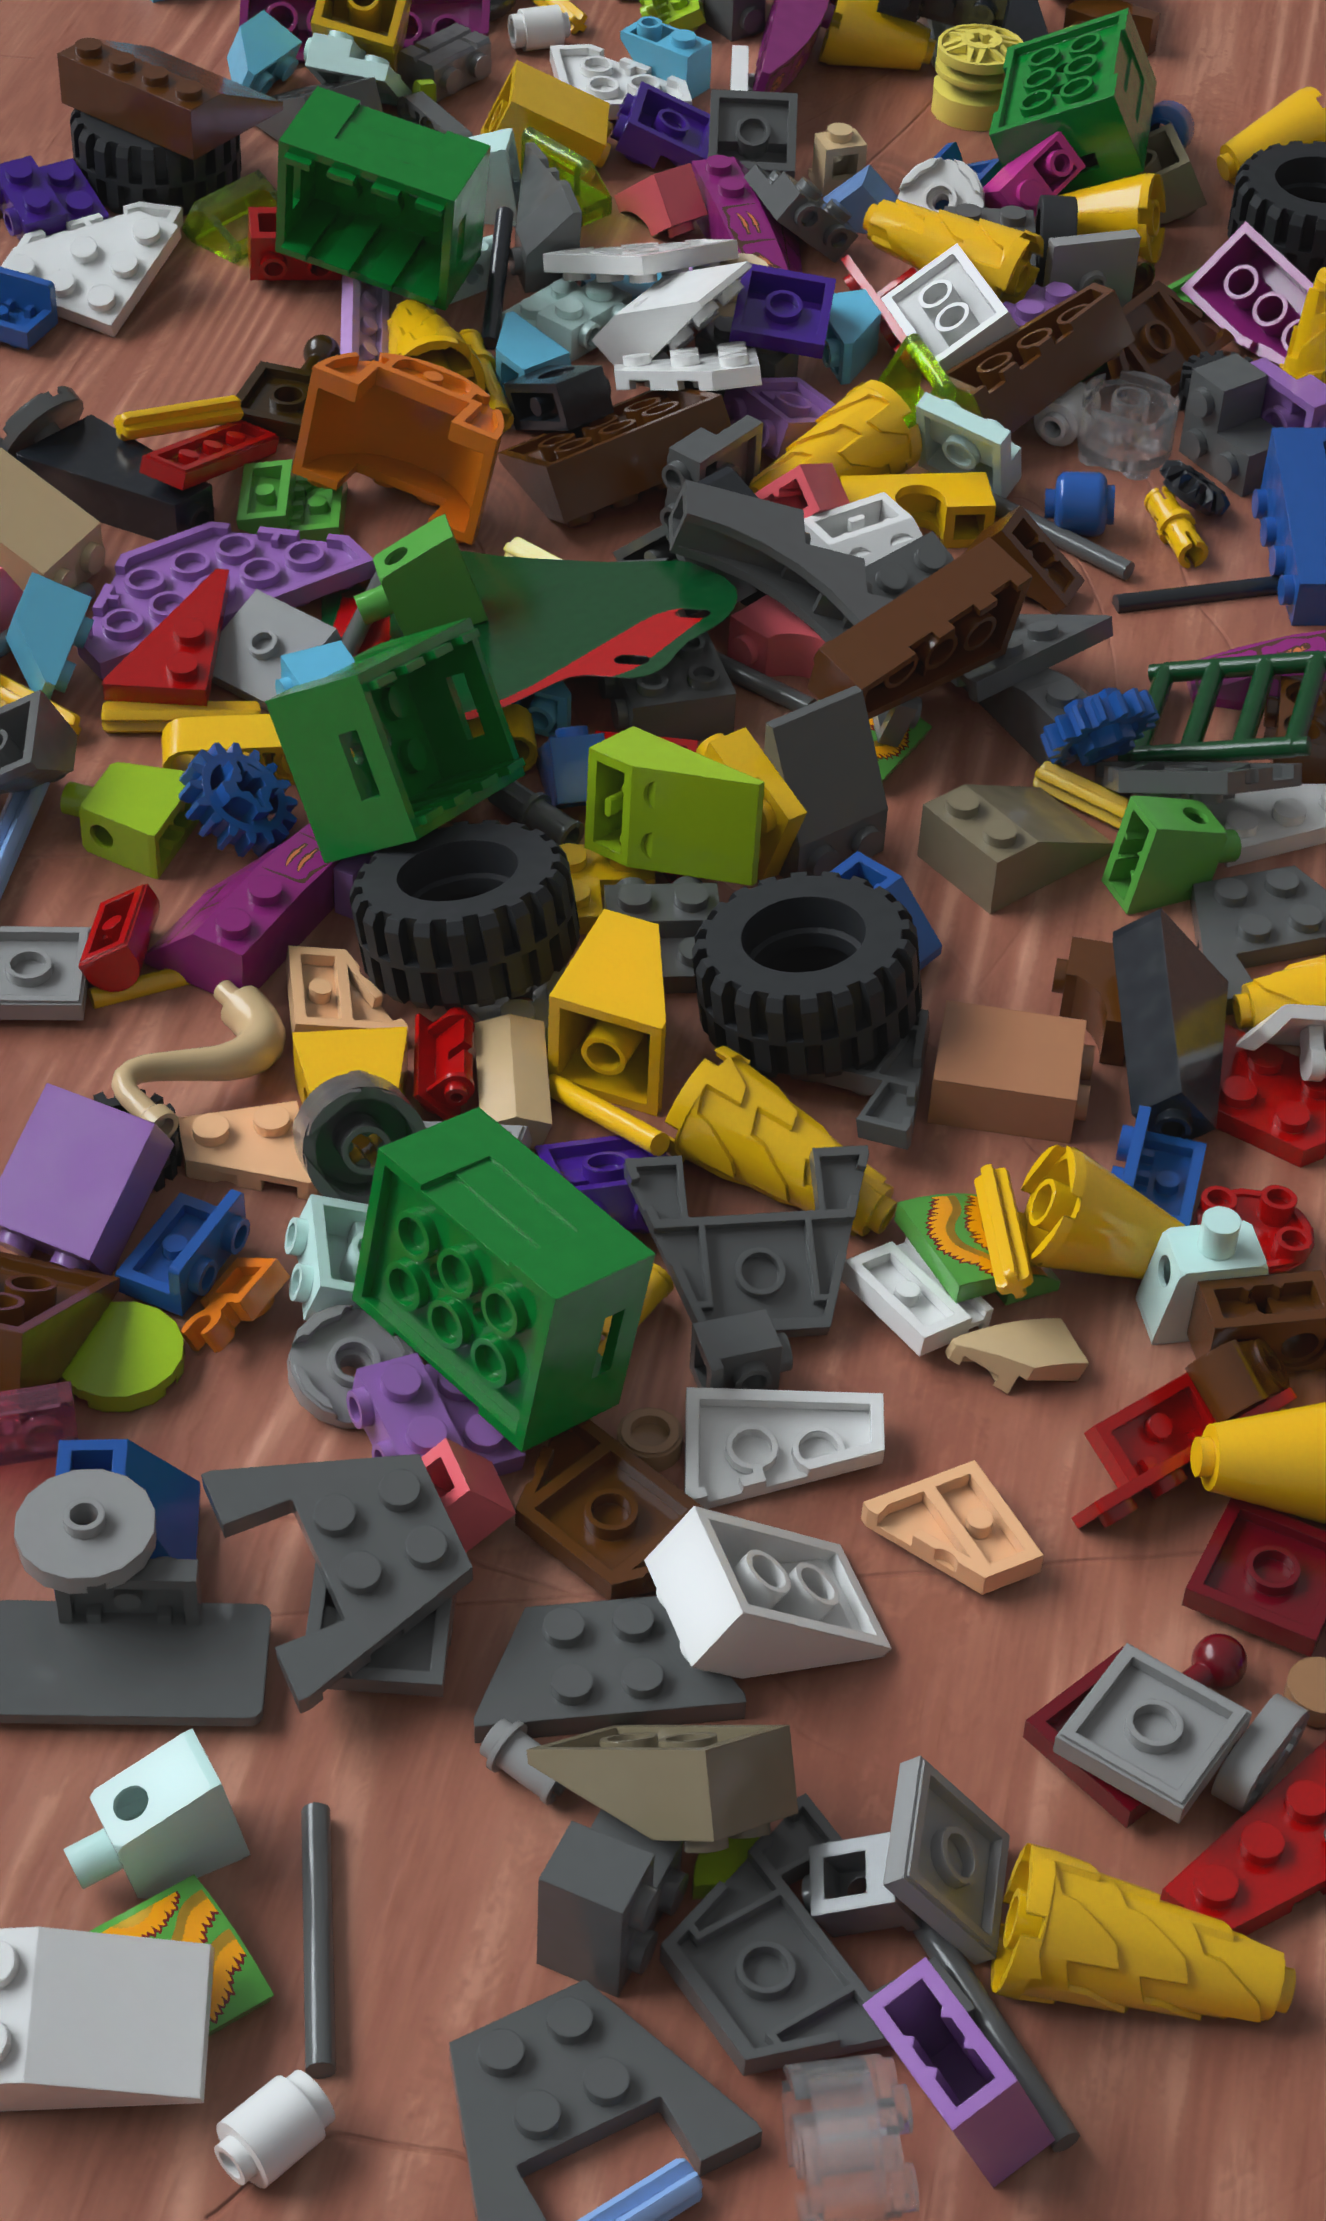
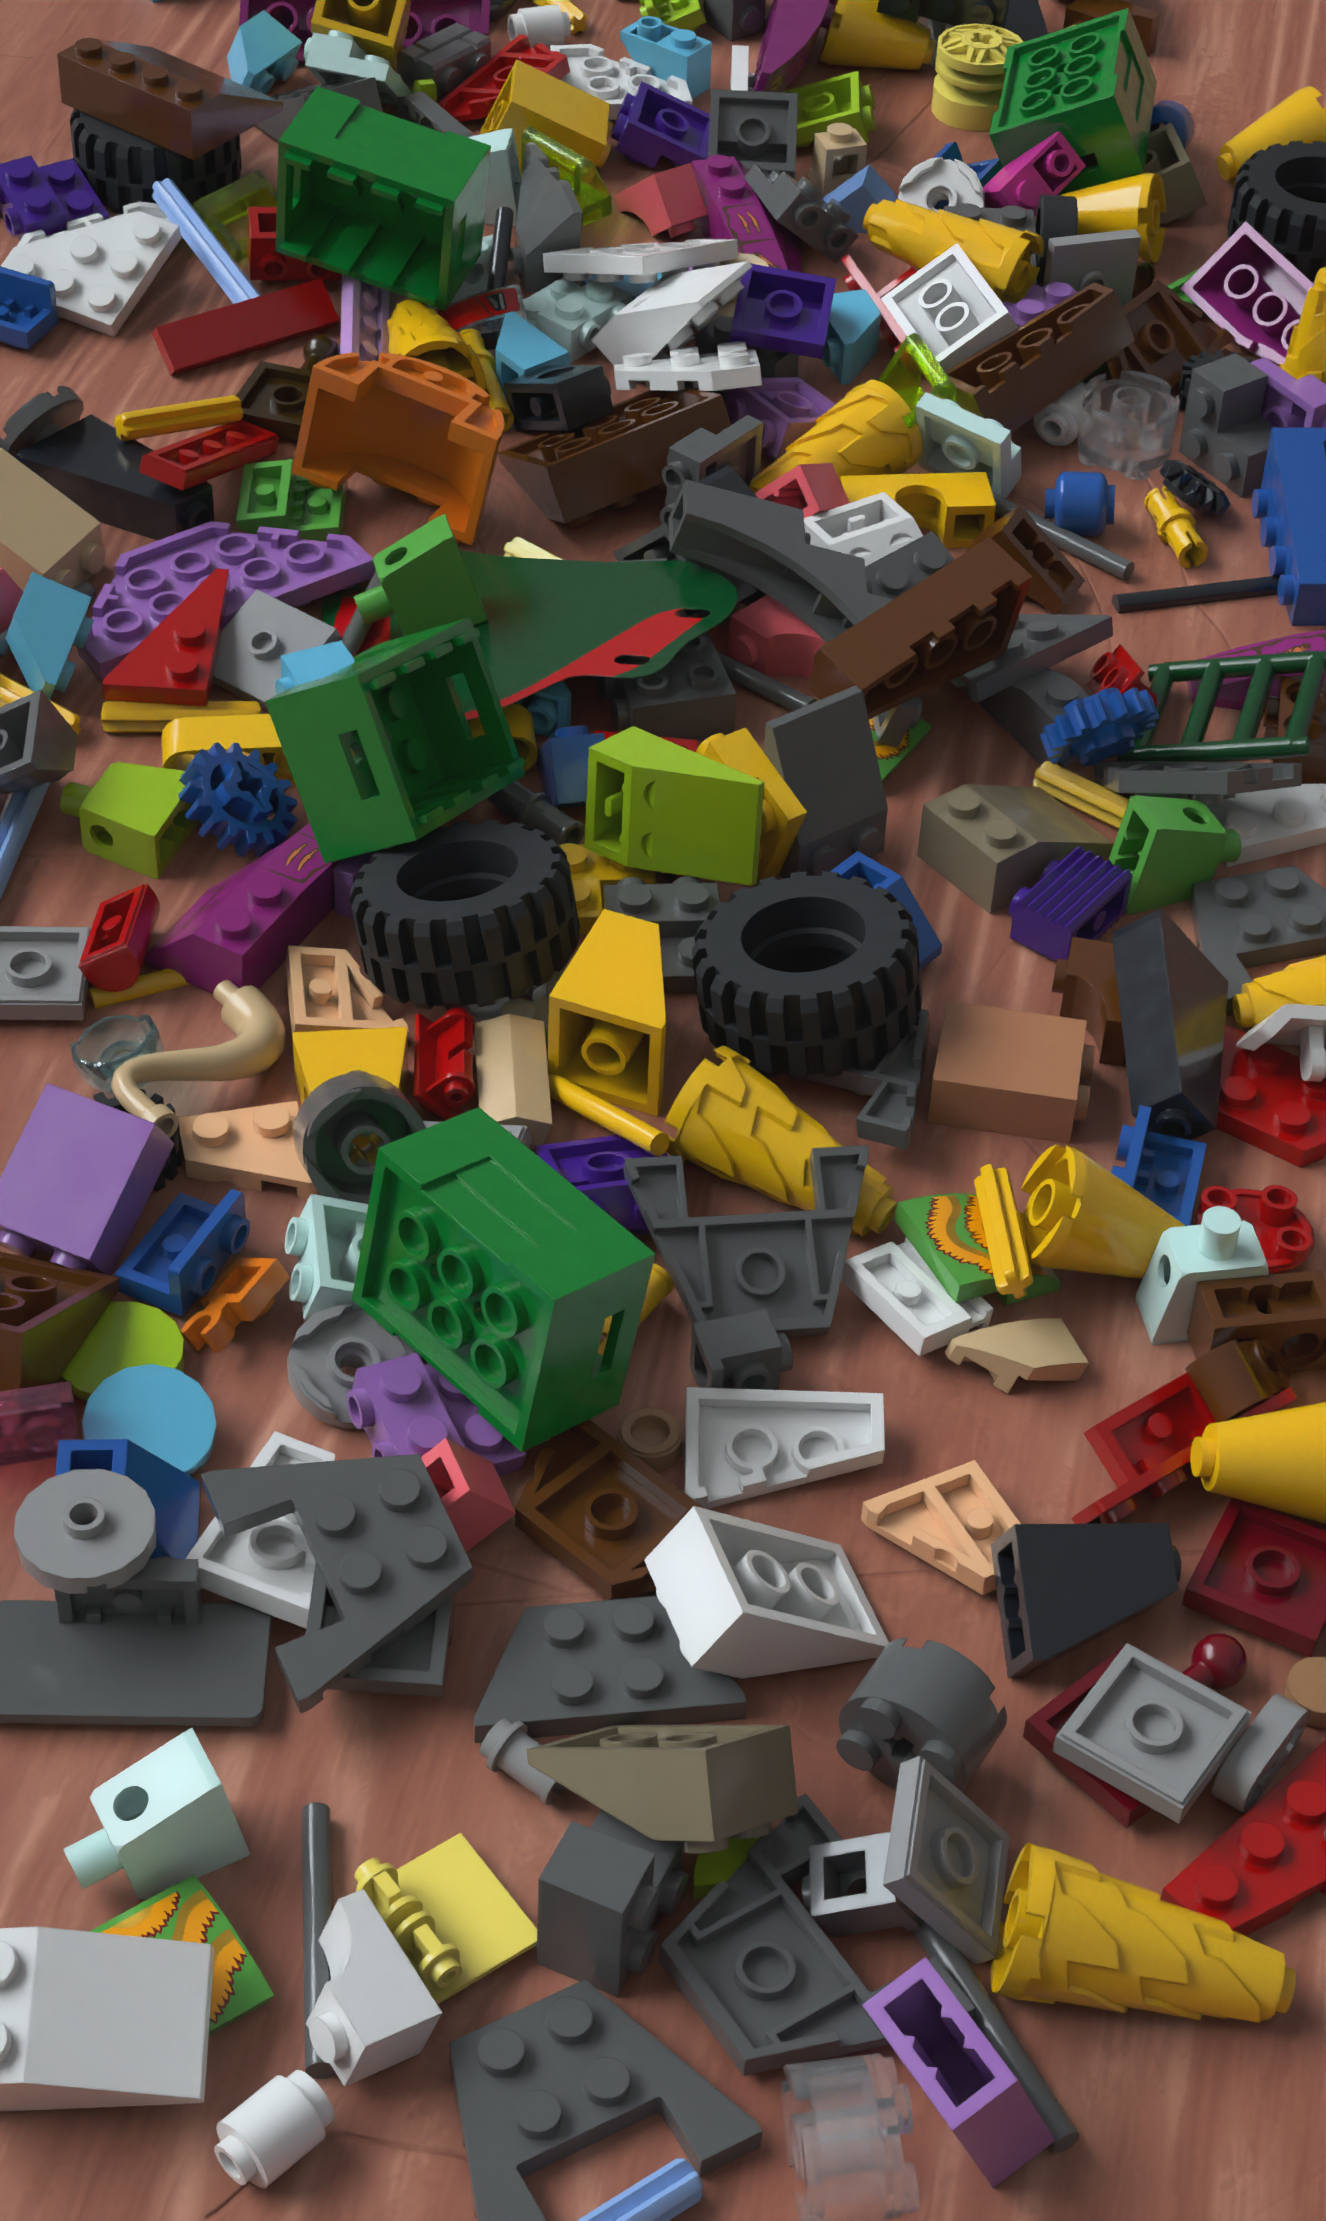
none -> clear light blue hair [71,1014,163,1095]
none -> medium azure tile [82,1364,217,1475]
none -> light blue axle [152,178,261,304]
none -> red tile [152,278,340,376]
none -> white wing [185,1431,335,1629]
none -> white arch [306,1889,442,2087]
none -> light yellow hinge [354,1833,537,2005]
none -> slope [437,284,527,337]
none -> red wing [438,34,570,122]
none -> lime plate [781,71,876,148]
none -> dark grey brick [836,1638,1007,1793]
none -> black slope [991,1523,1181,1678]
none -> dark purple brick [1009,846,1133,962]
none -> red hinge [1086,644,1158,708]

